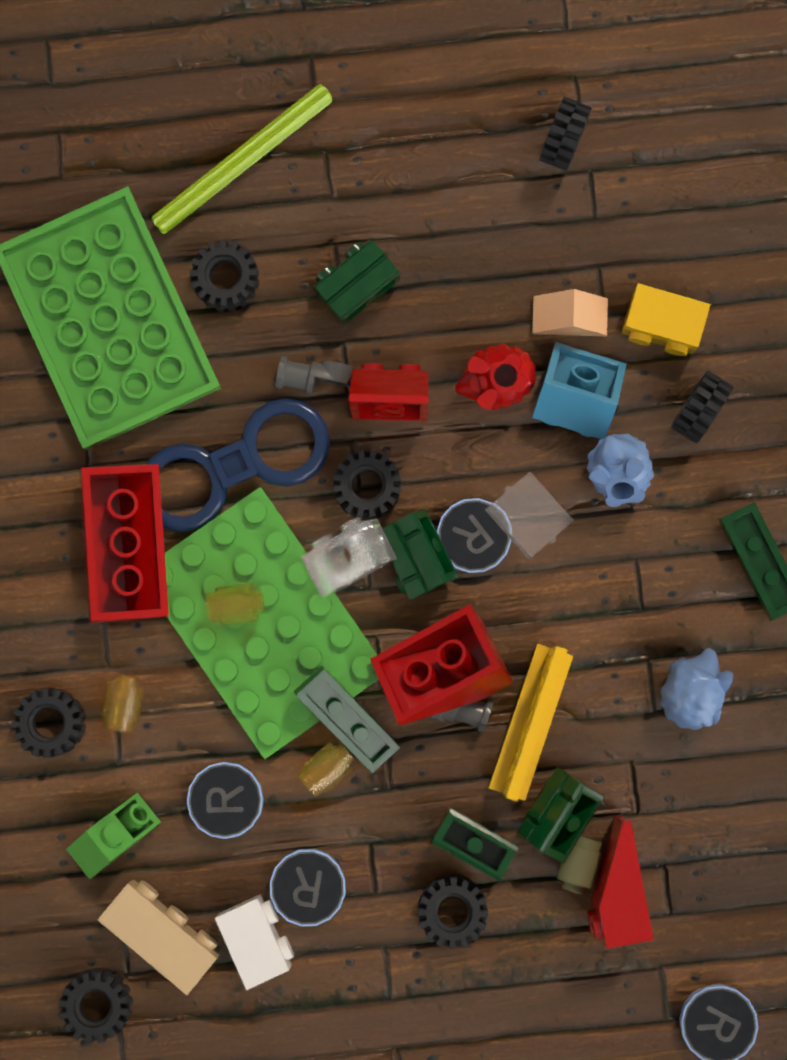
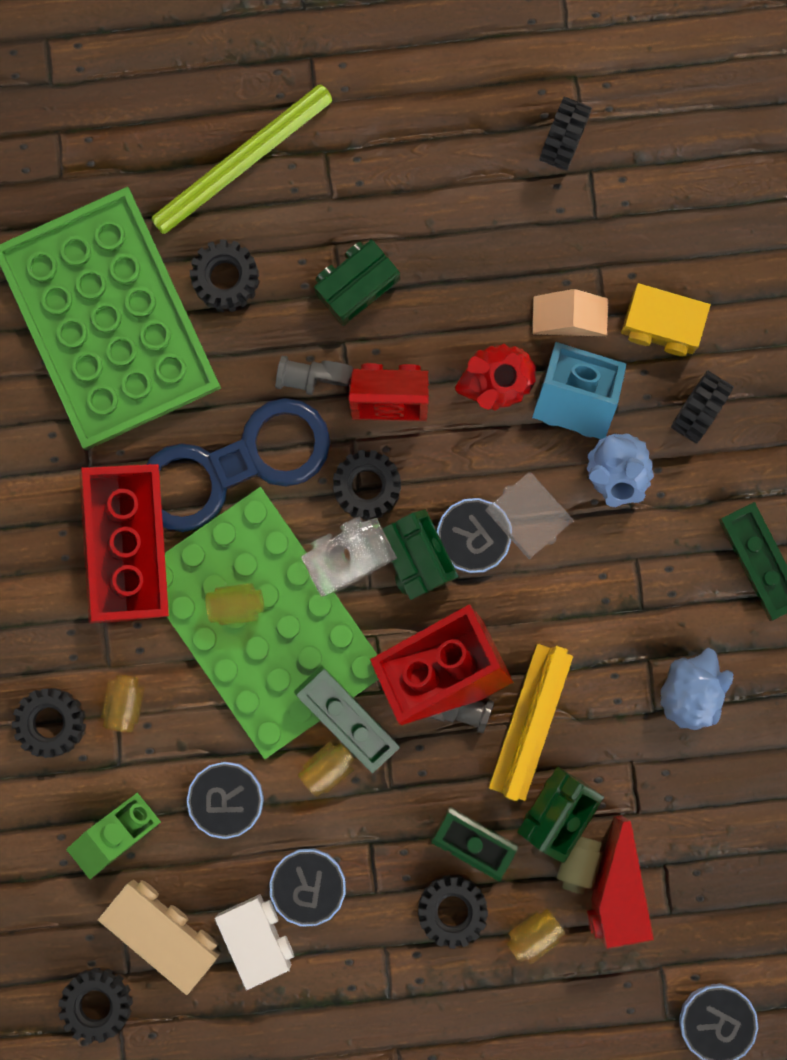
none -> clear yellow brick [507,908,566,965]

